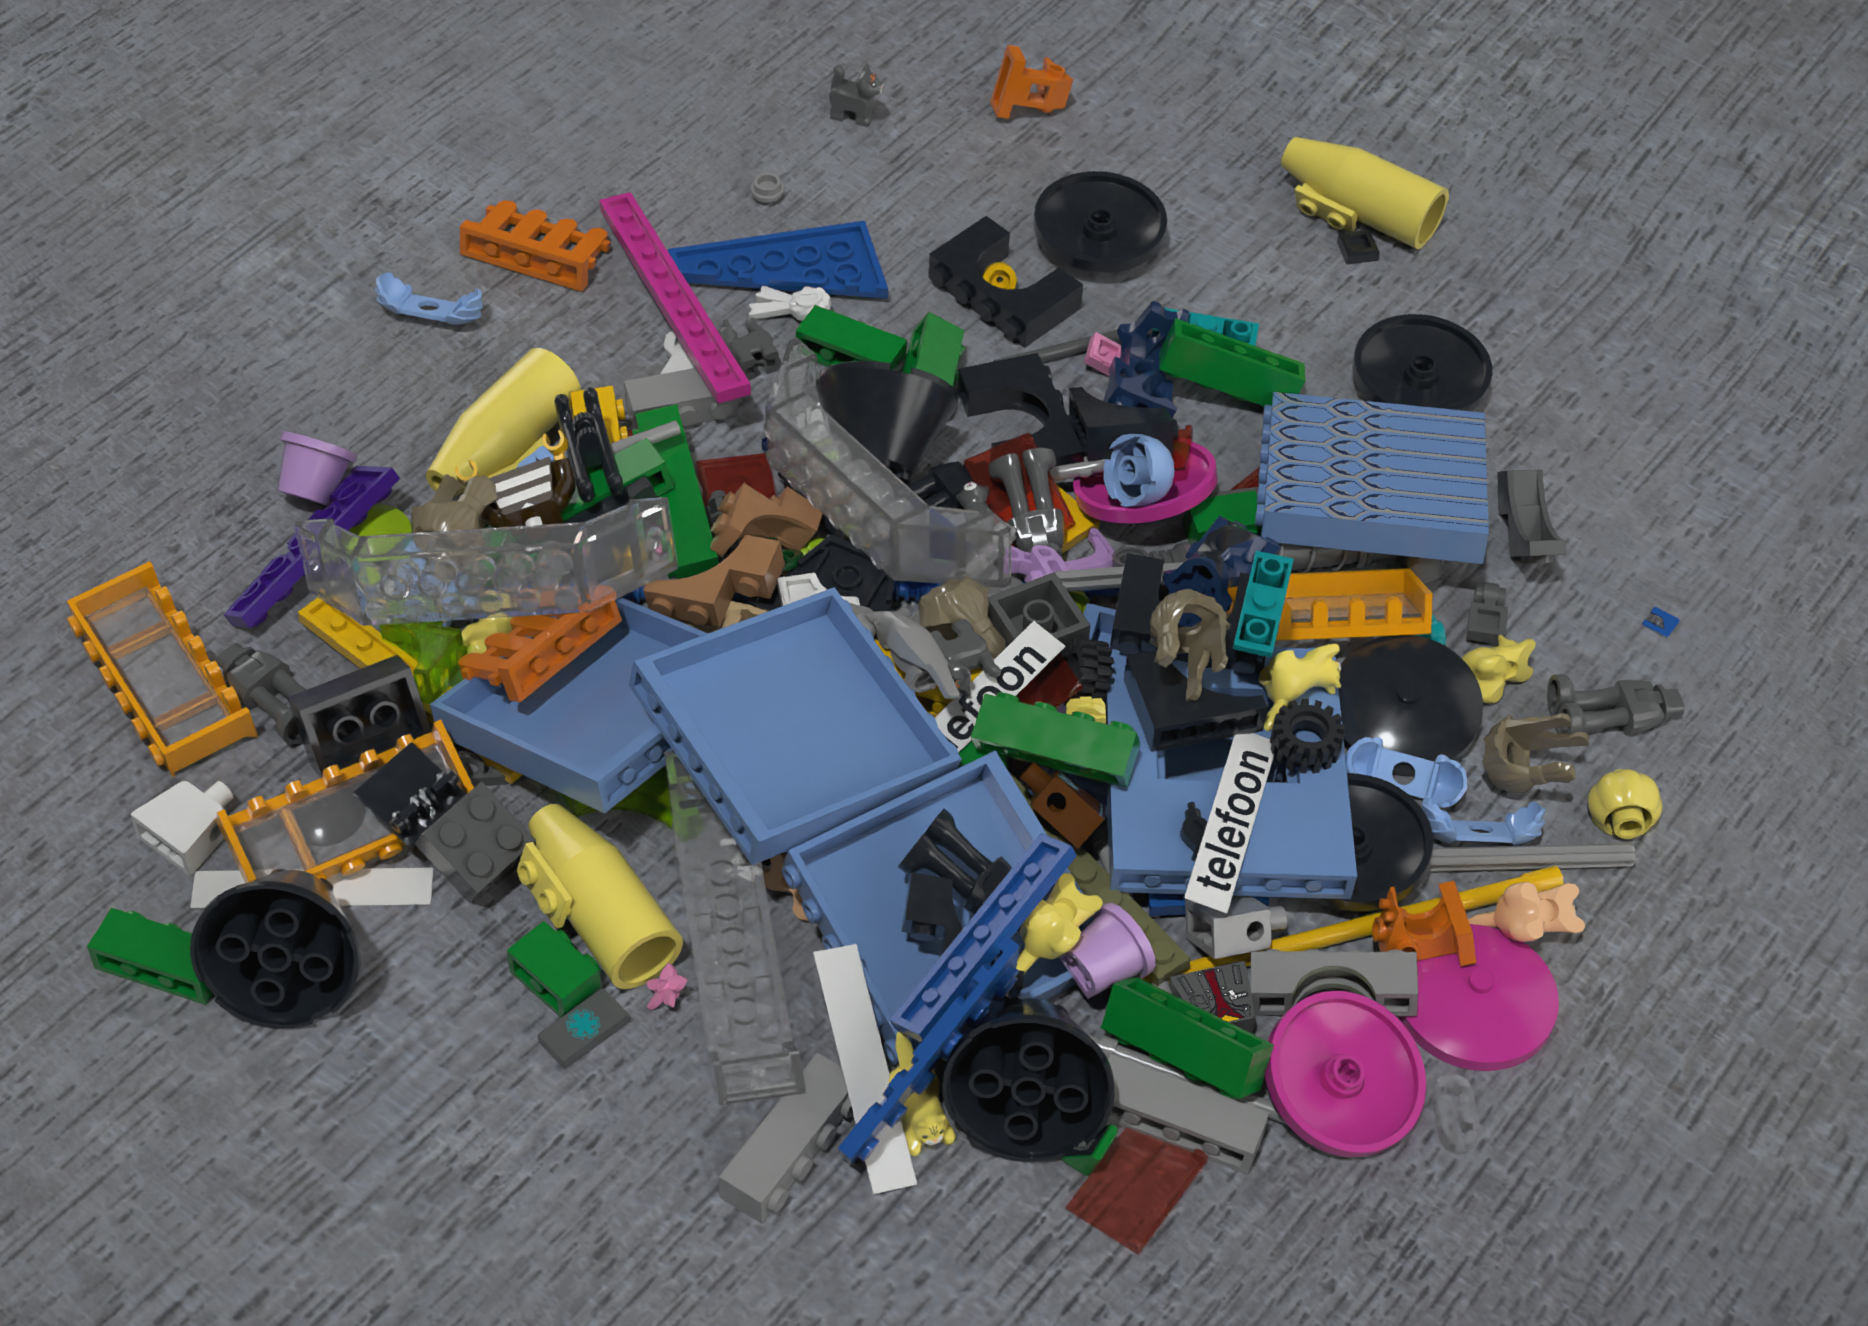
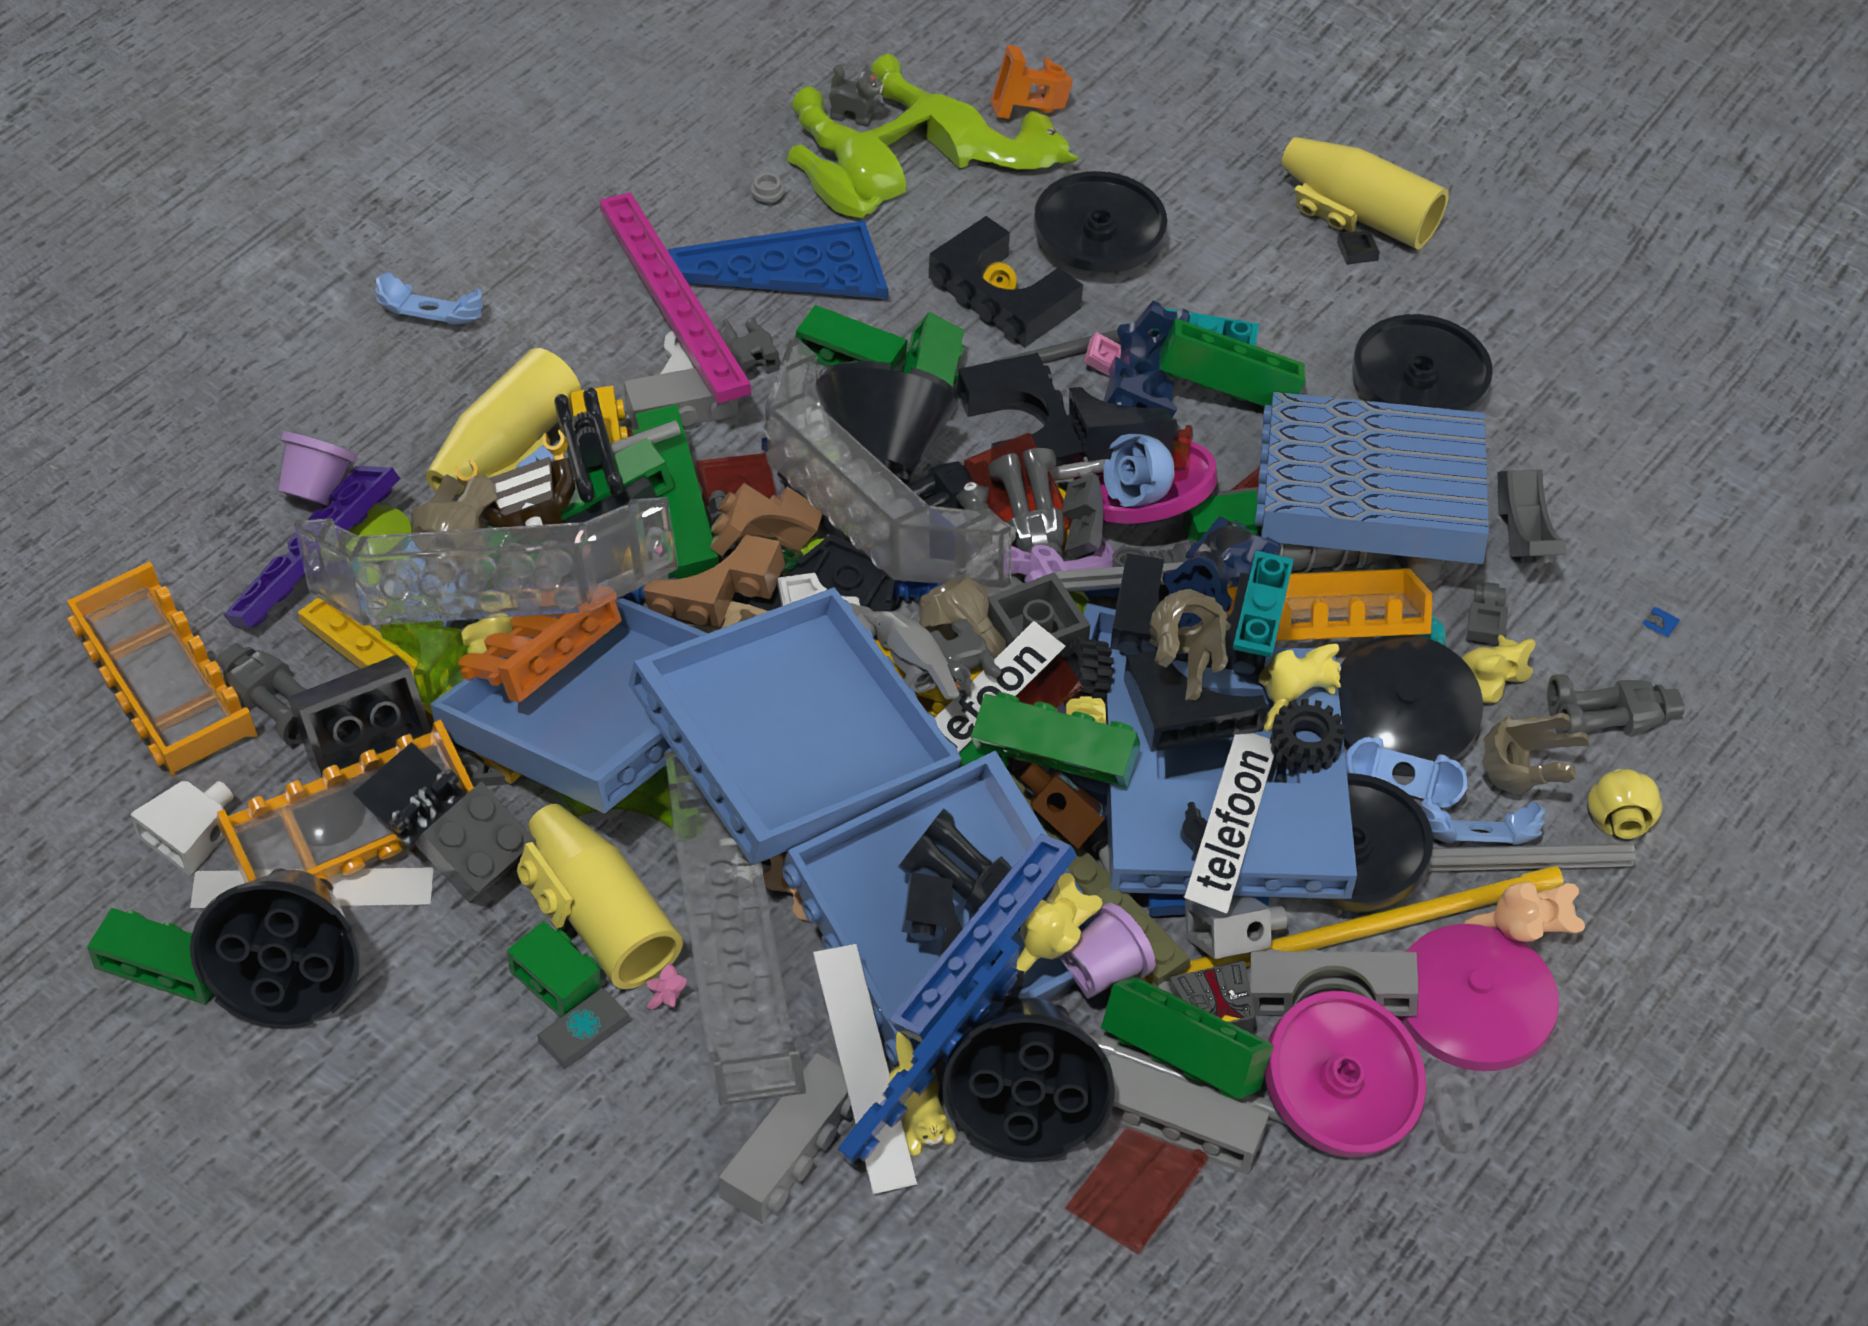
orange fence [460,200,611,292] -> none
white piece [749,286,831,321] -> none
green slope [1062,1125,1118,1176] -> none
orange tile [1372,881,1476,966] -> none
none -> lime animal [787,53,1079,218]
none -> dark grey slope [1062,473,1103,558]

